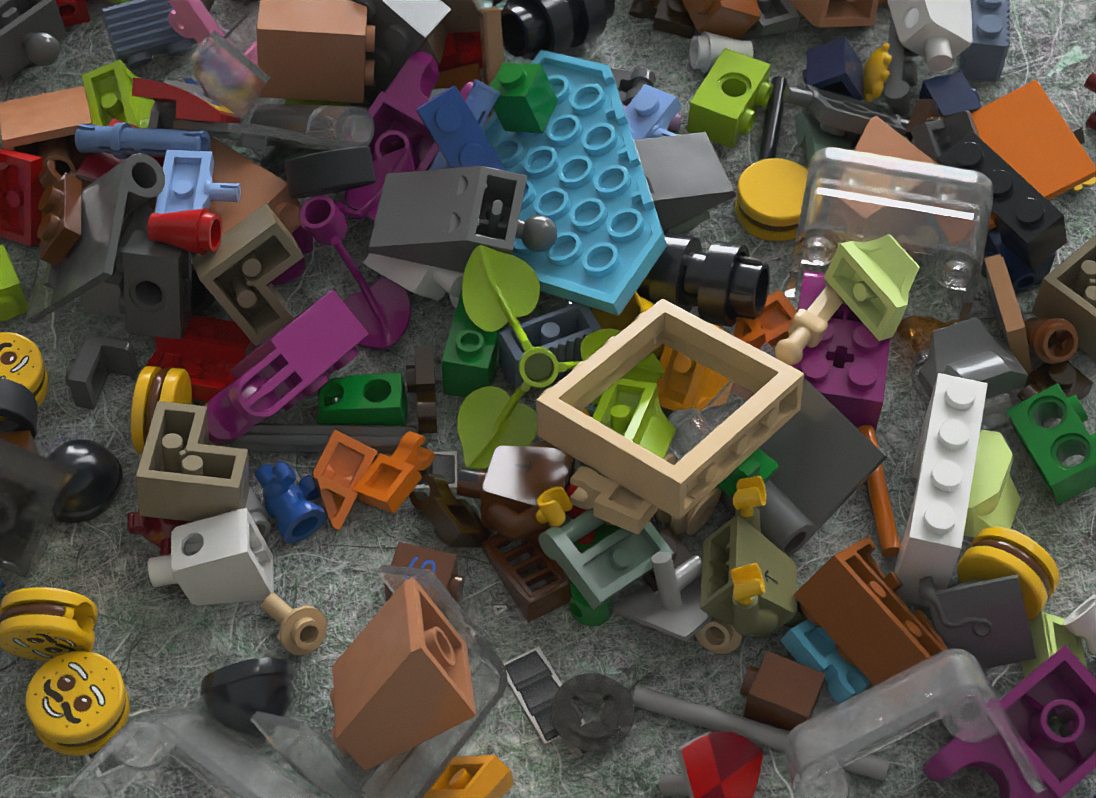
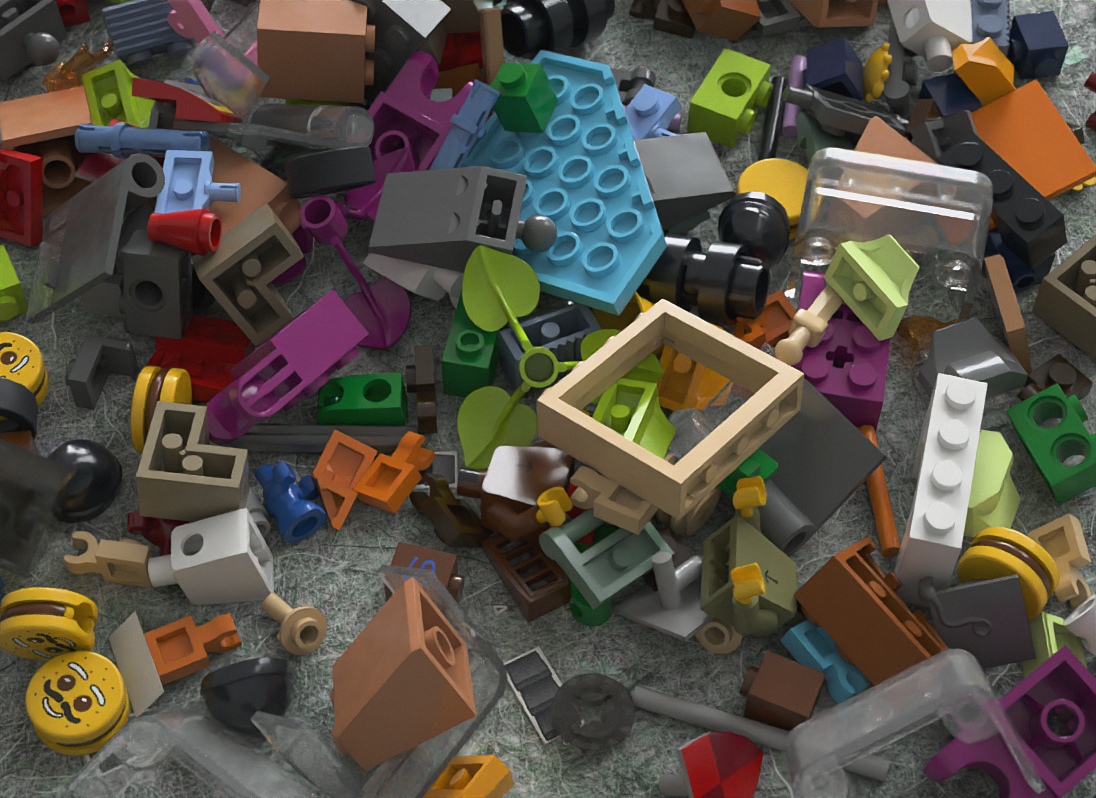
reddish brown plate [37,160,82,267] -> none
blue plate [415,86,507,171] -> none
white cone [689,32,753,73] -> none
dark orange cone [1024,318,1078,364] -> none
none -> clear orange plate [42,38,113,93]
none -> tan plate [63,531,153,588]
none -> white sticker [108,611,164,719]
none -> orange plate [144,613,242,686]
none -> black hat [718,191,790,269]
none -> lavender piece [782,55,807,137]
none -> light orange slope [951,37,1016,106]
none -> dark blue brick [1007,11,1069,80]
none -> tan plate [1027,513,1092,610]

